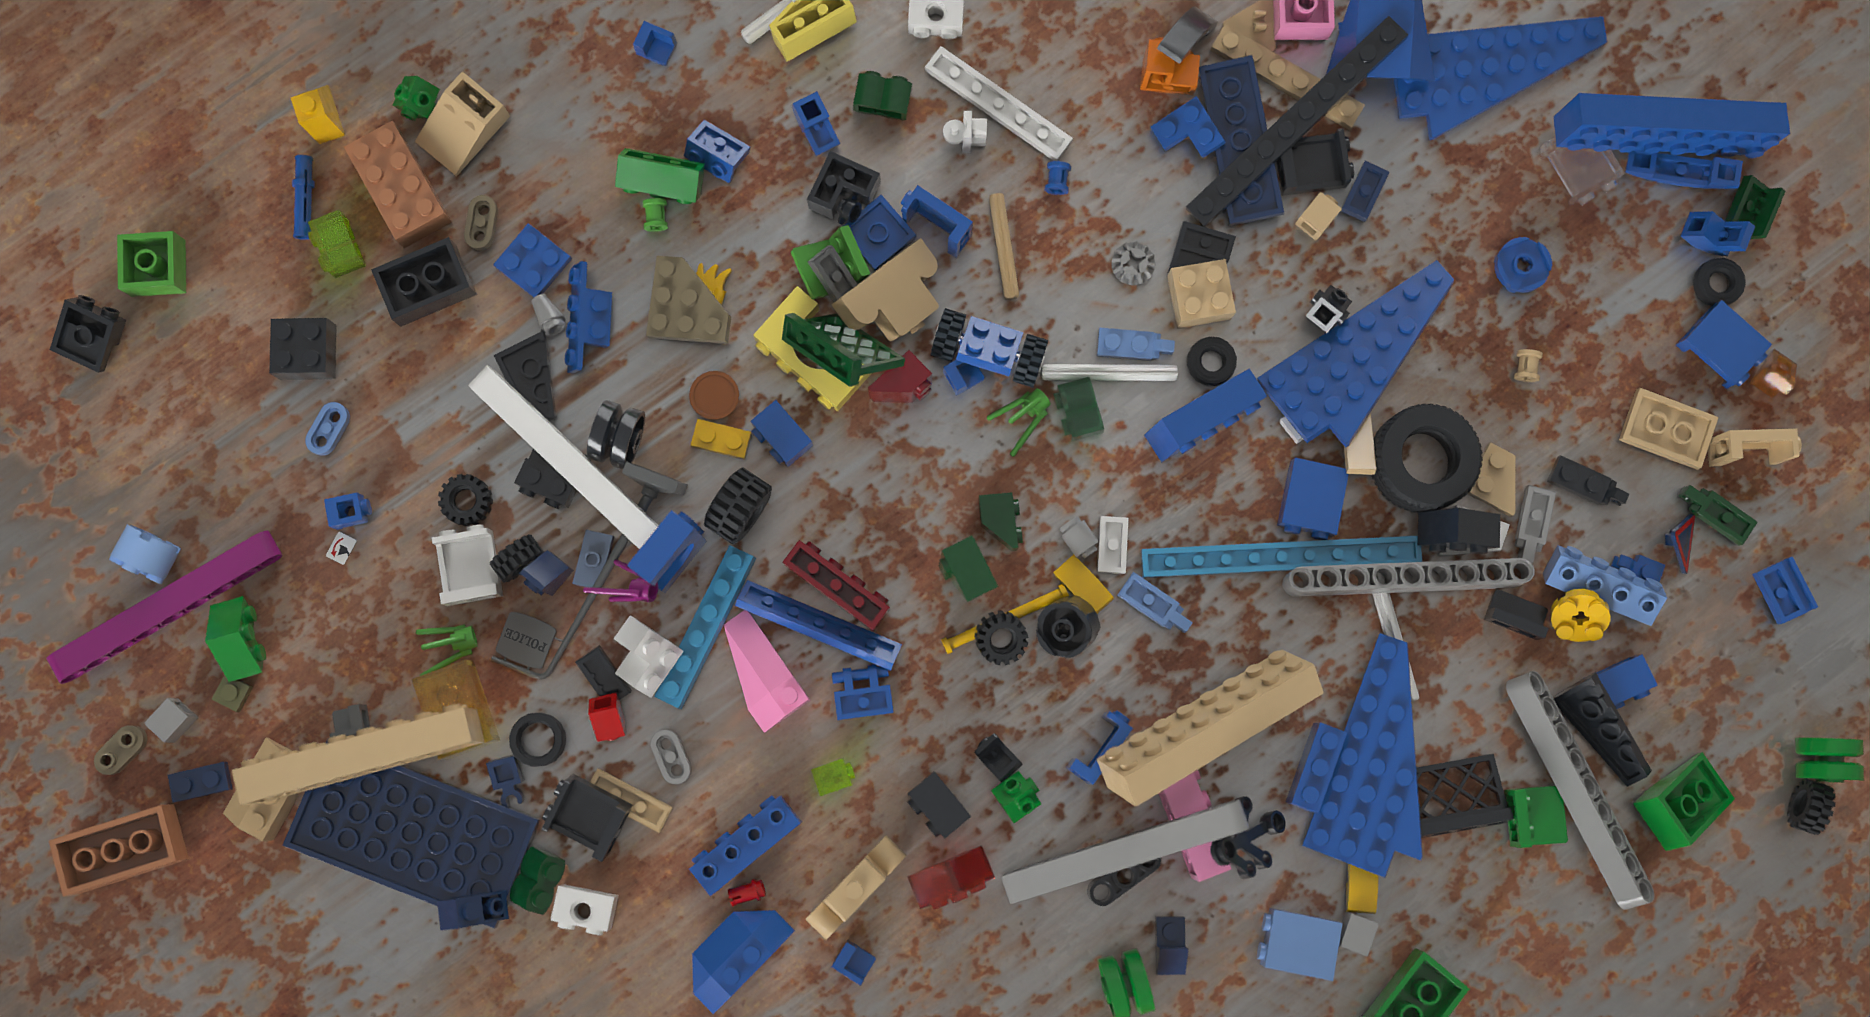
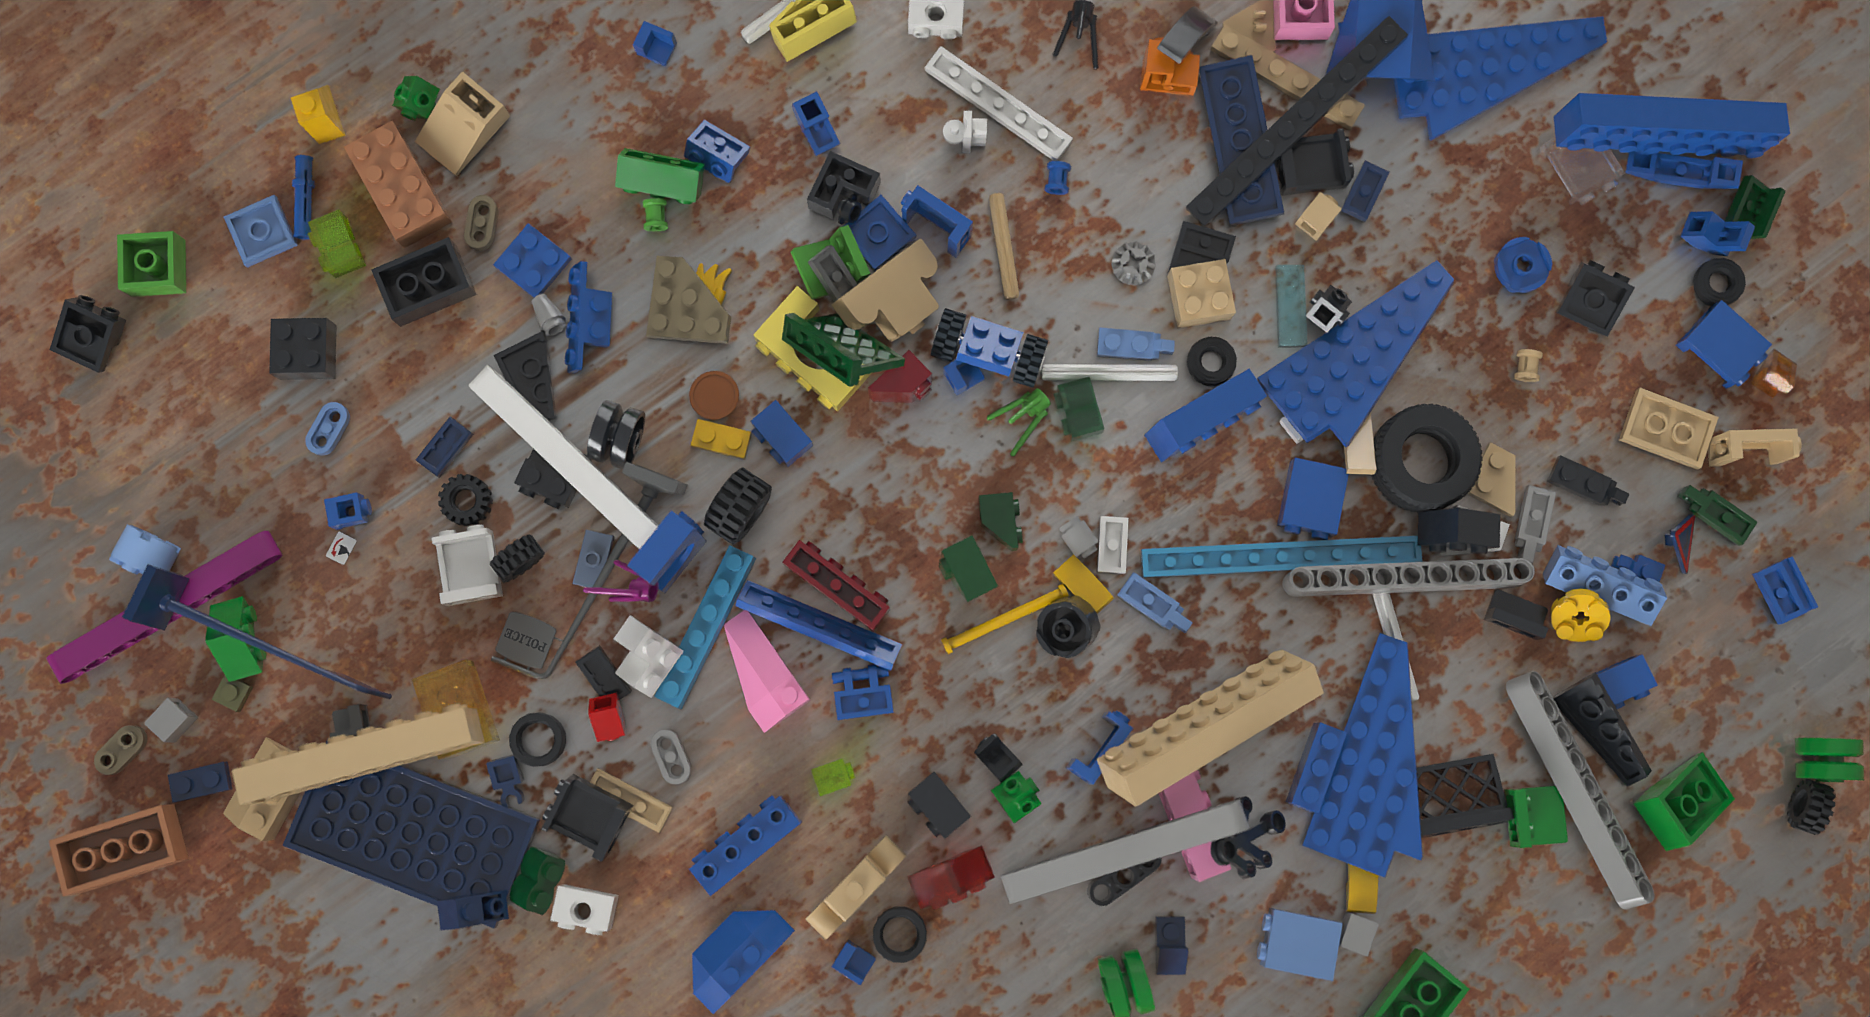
bright green plant [416,624,478,679] -> none
dark blue slope [520,550,574,596] -> none
red pin [728,879,766,906] -> none
dark green brick [853,71,912,120] -> none
black tyre [975,610,1029,665] -> none
blue plate [1151,96,1226,158] -> none
none -> dark blue piece [122,564,392,699]
none -> medium blue tile [224,195,298,268]
none -> dark blue plate [416,417,474,478]
none -> black tyre [873,906,927,963]
none -> black plant [1053,0,1098,70]
none -> clear light blue tile [1275,265,1308,347]
none -> black plate [1556,260,1635,337]

